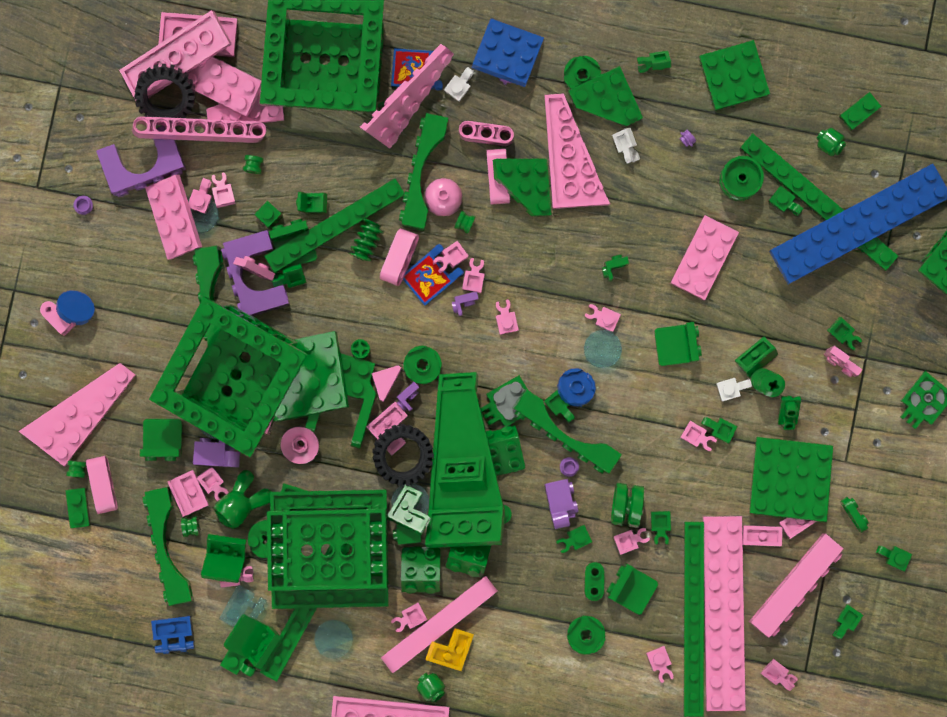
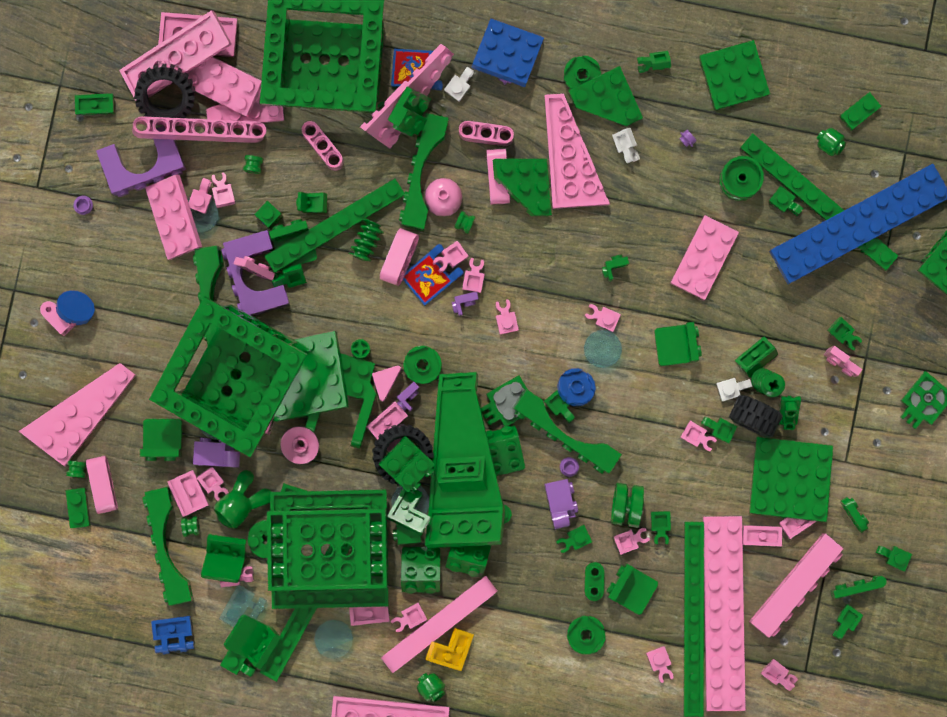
none -> green plate [75,93,115,115]
none -> bright pink beam [302,121,343,171]
none -> bright pink plate [349,607,390,626]
none -> green plate [379,436,435,492]
none -> green plate [388,86,431,137]
none -> black tyre [729,395,783,438]
none -> green plate [830,575,887,599]

